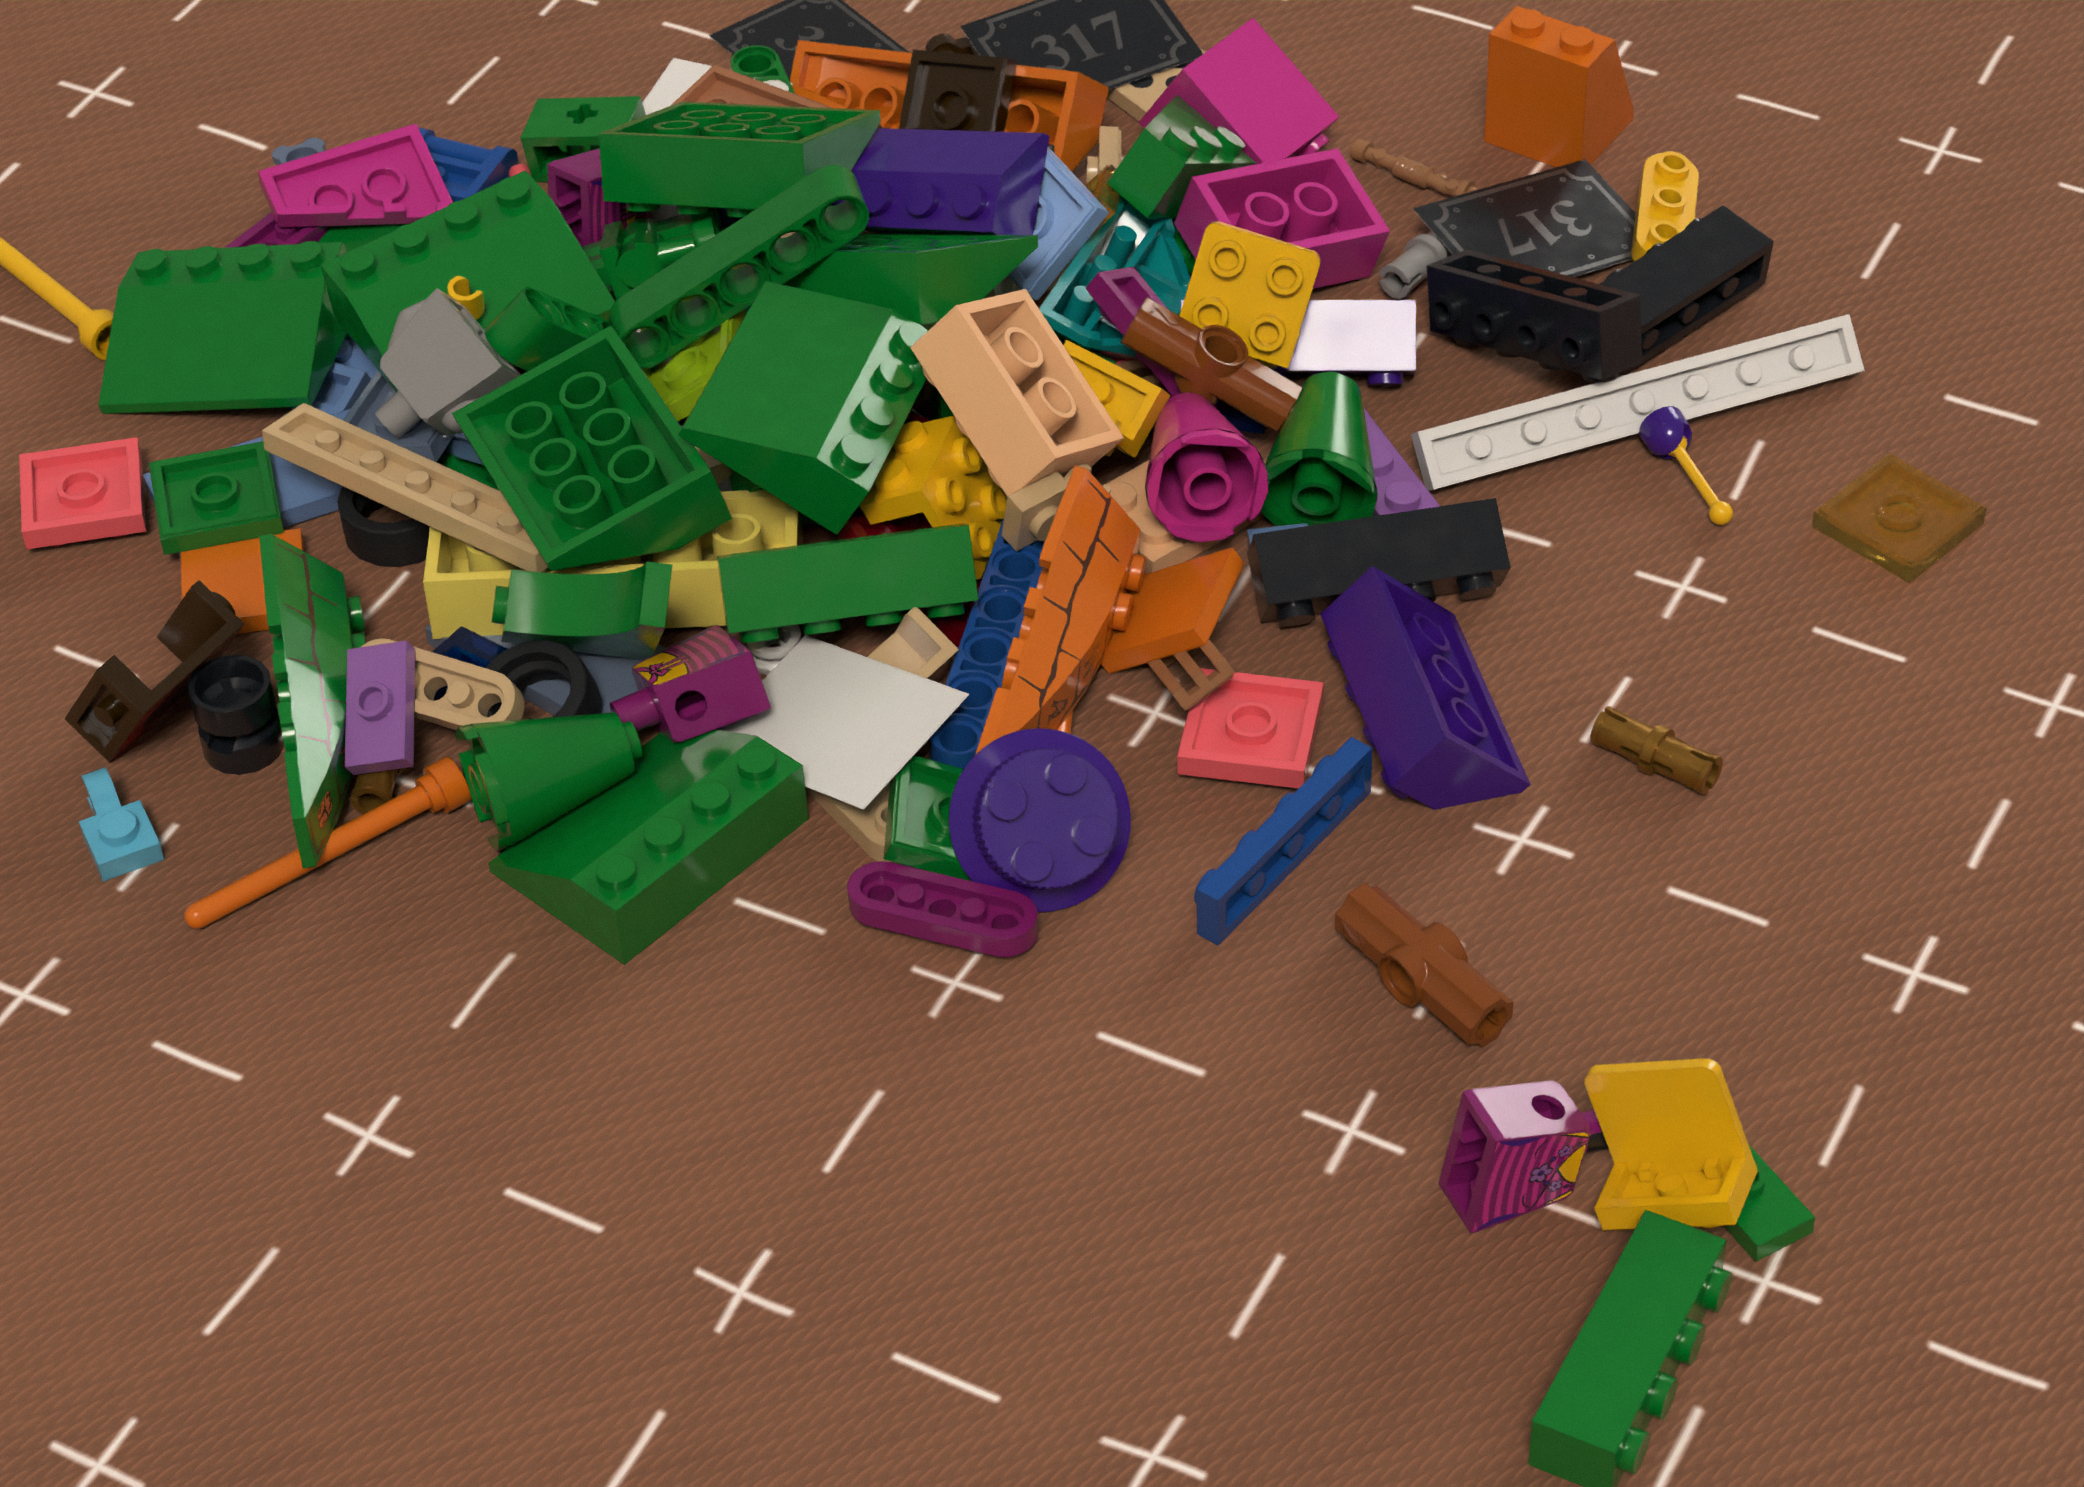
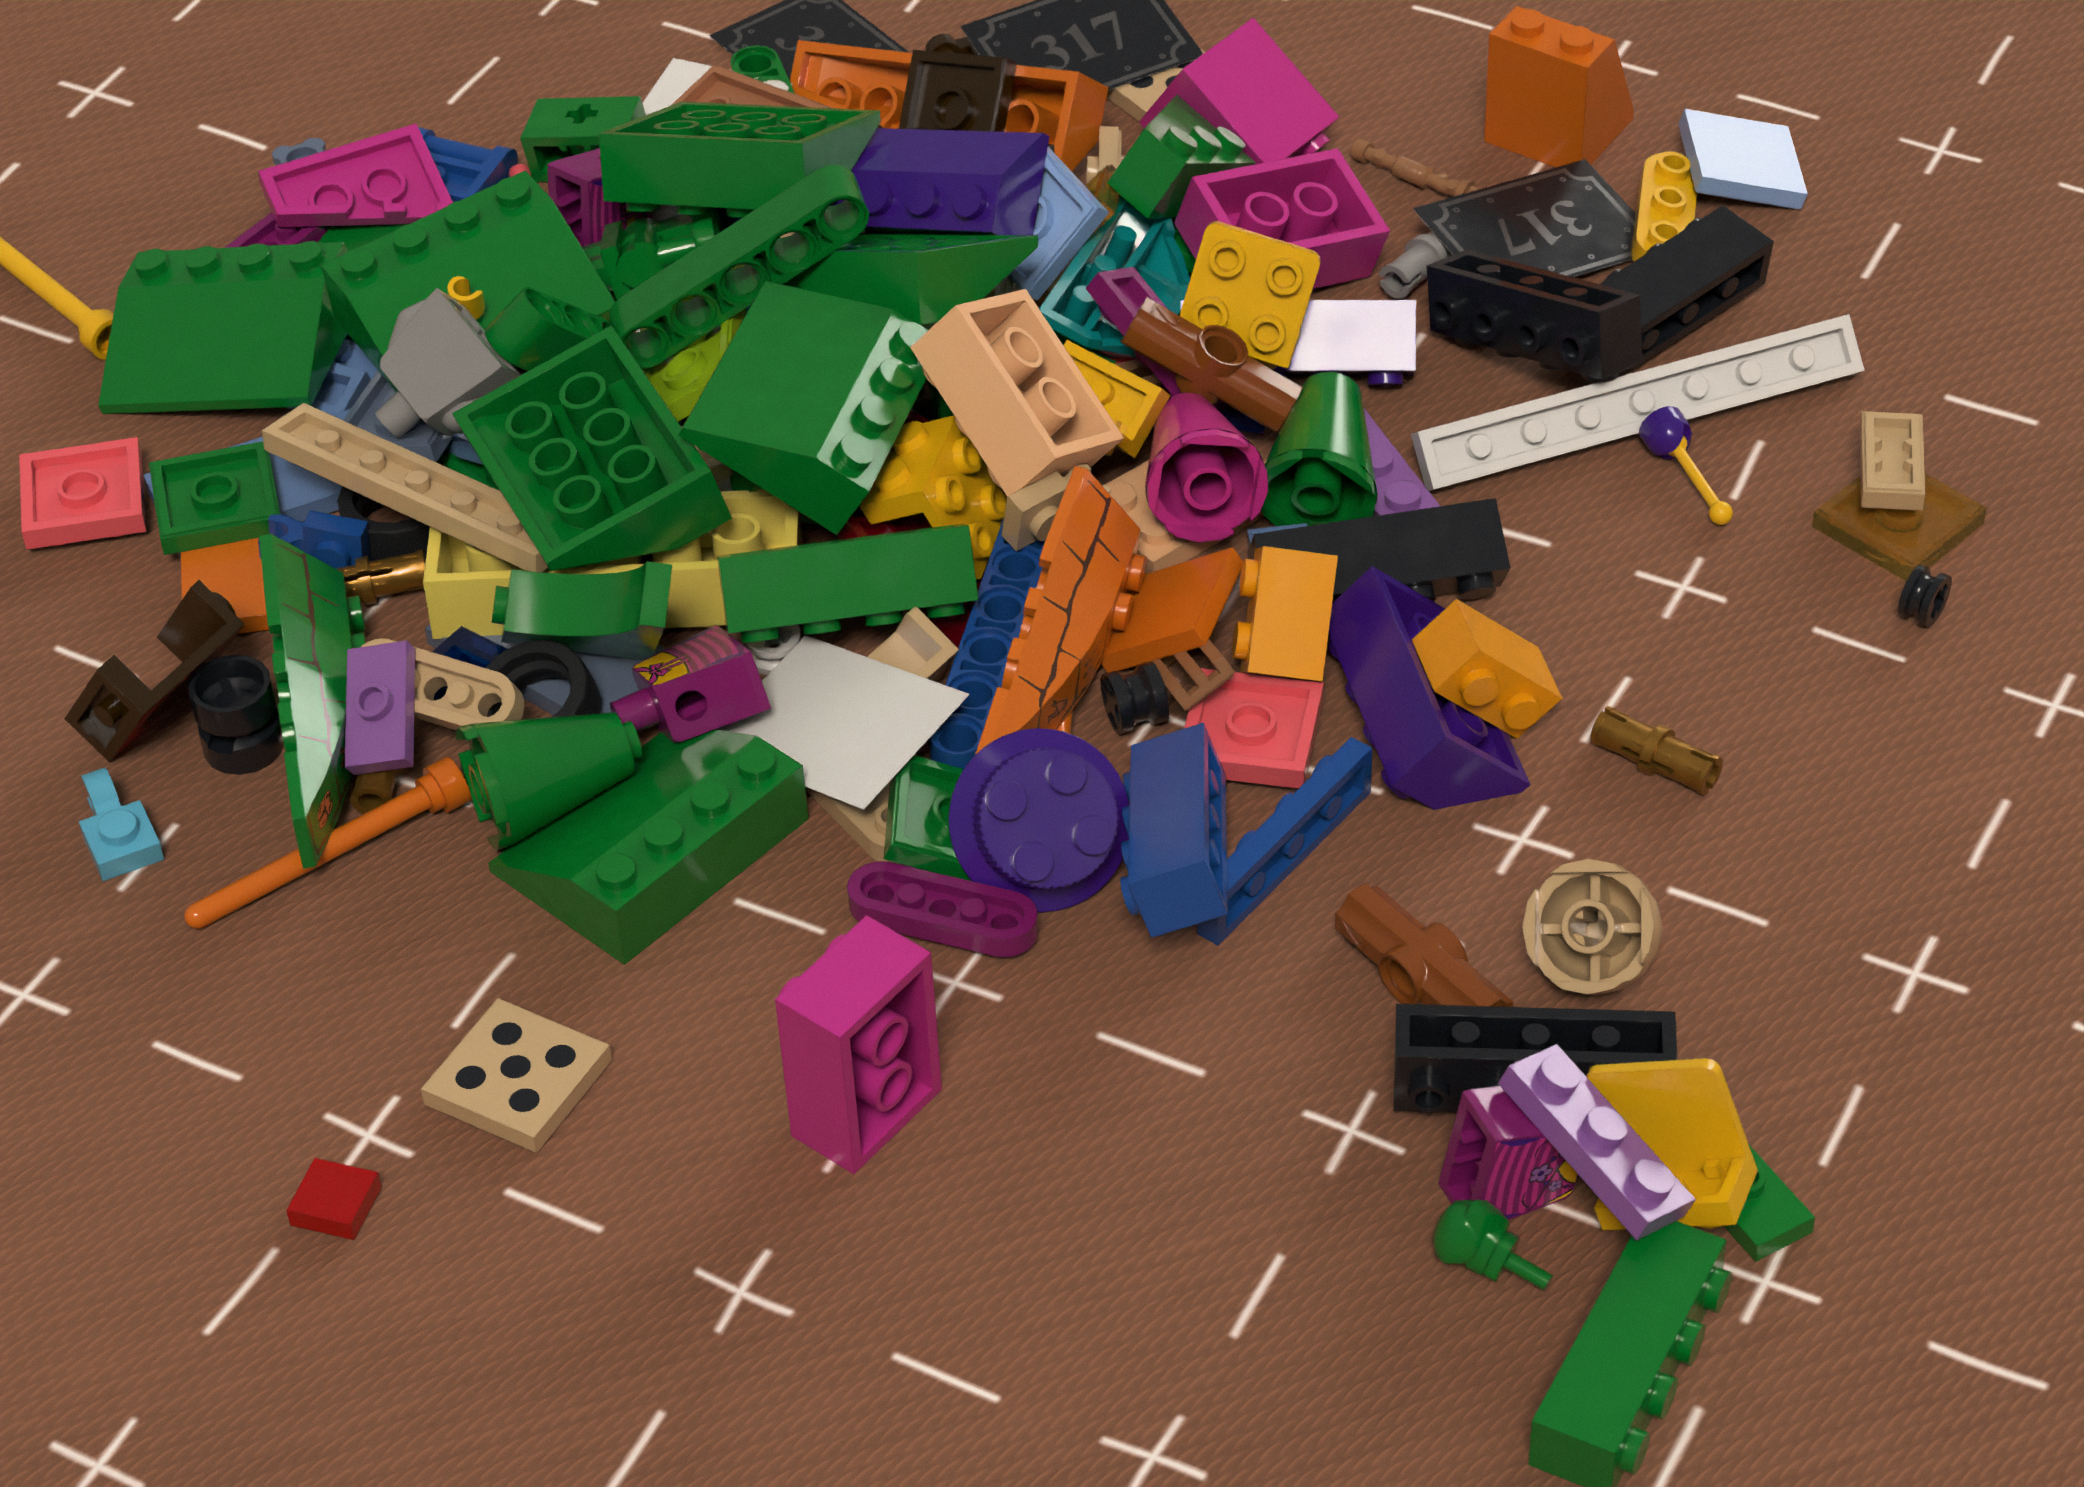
none -> blue plate [258,510,371,568]
none -> red tile [286,1158,382,1240]
none -> pearl gold pin [335,550,426,606]
none -> tan tile [421,998,612,1153]
none -> dark pink brick [775,915,942,1174]
none -> black wheel [1100,661,1169,734]
none -> blue brick [1120,723,1228,938]
none -> light orange brick [1232,546,1338,682]
none -> black brick [1393,1004,1678,1113]
none -> light orange brick [1412,599,1563,739]
none -> green piece [1432,1200,1553,1291]
none -> medium lavender plate [1498,1044,1696,1240]
none -> tan cylinder [1522,859,1663,996]
none -> tile [1678,109,1808,209]
none -> tan plate [1860,411,1925,511]
none -> black bush [1898,564,1952,627]

